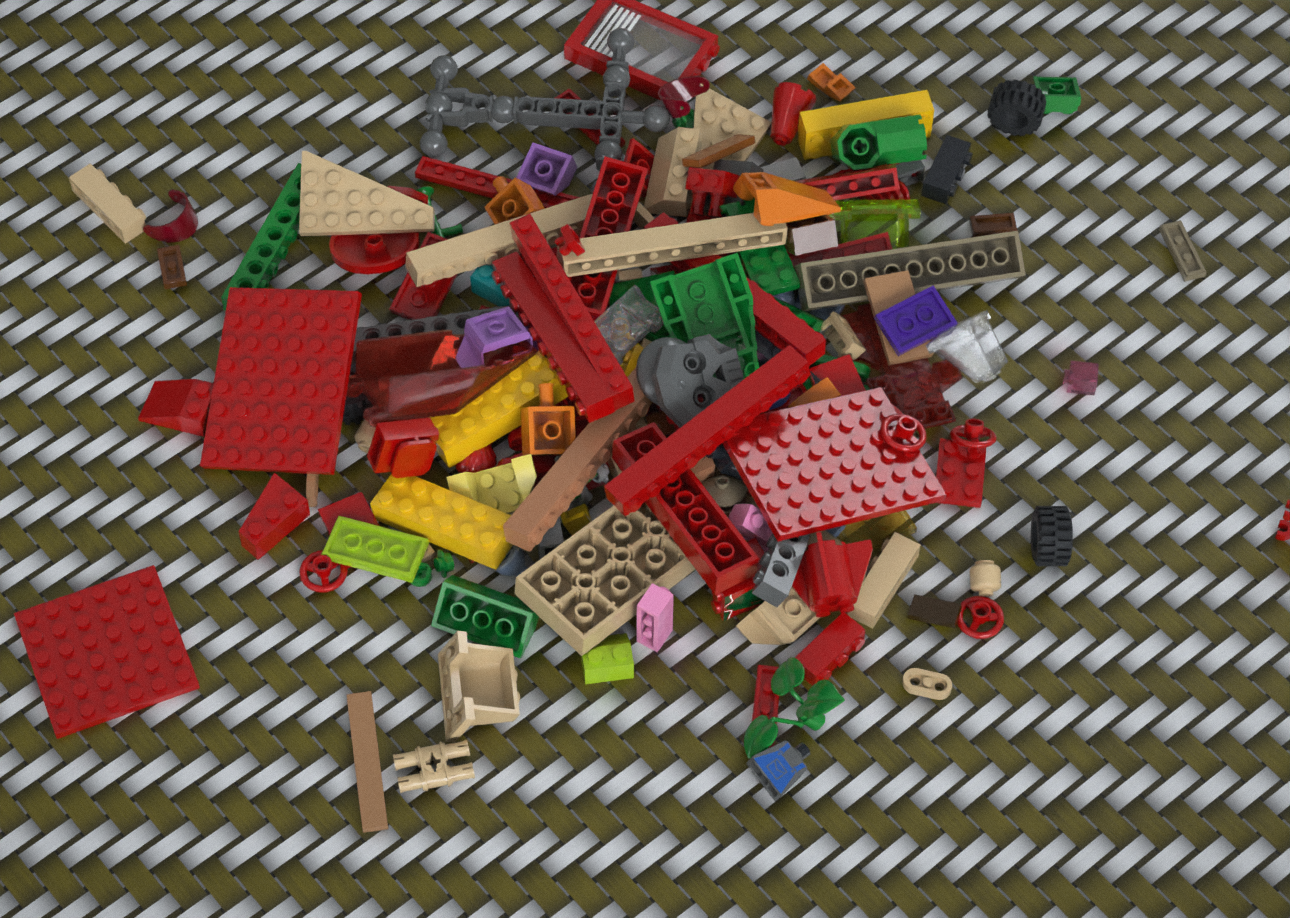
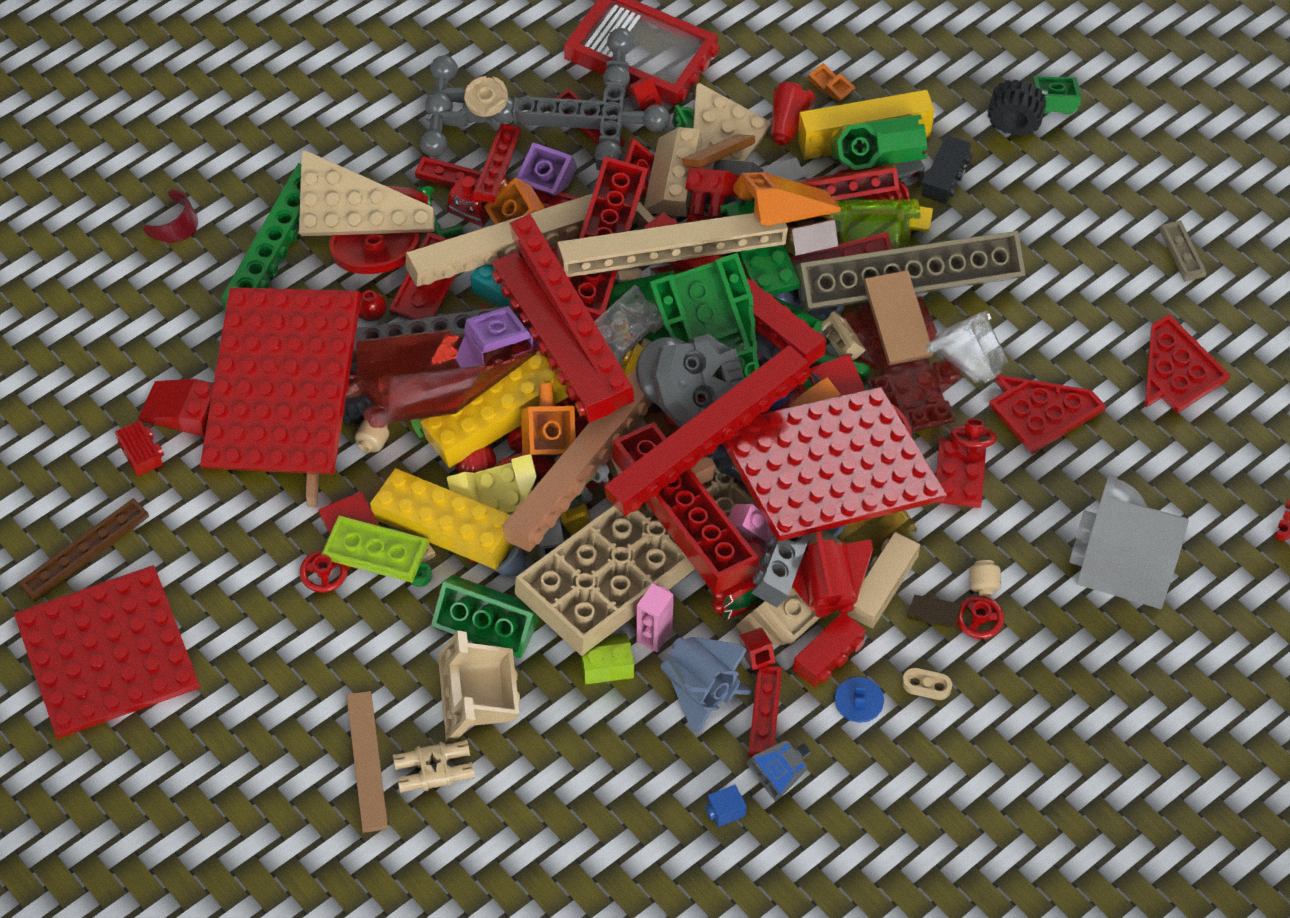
tan brick [69,163,146,244] -> none
reddish brown plate [157,245,187,289] -> none
red wedge [238,472,310,560] -> none
red brick [367,418,439,478] -> none
green plate [434,550,454,578] -> none
red tile [555,224,586,256] -> none
dark red piece [658,76,710,118] -> none
dark tan dish [702,475,747,507] -> none
green plant [744,657,845,759] -> none
dark purple plate [874,285,958,356] -> none
red piece [880,414,927,452] -> none
reddish brown tile [969,213,1018,237] -> none
black tyre [1031,506,1073,566] -> none
clear pink brick [1063,361,1099,395] -> none
none -> reddish brown tile [18,498,149,602]
none -> red brick [115,420,164,477]
none -> red brick [359,290,387,320]
none -> red torso [447,176,490,228]
none -> tan tile [464,76,508,117]
none -> red tile [473,123,522,204]
none -> red brick [627,75,663,111]
none -> sand blue brick [661,637,751,732]
none -> blue brick [705,784,746,827]
none -> red brick [739,627,775,670]
none -> blue piece [835,677,884,723]
none -> yellow panel [906,205,933,239]
none -> red wing [989,375,1106,454]
none -> light grey piece [1069,474,1189,609]
none -> red wing [1144,314,1231,414]

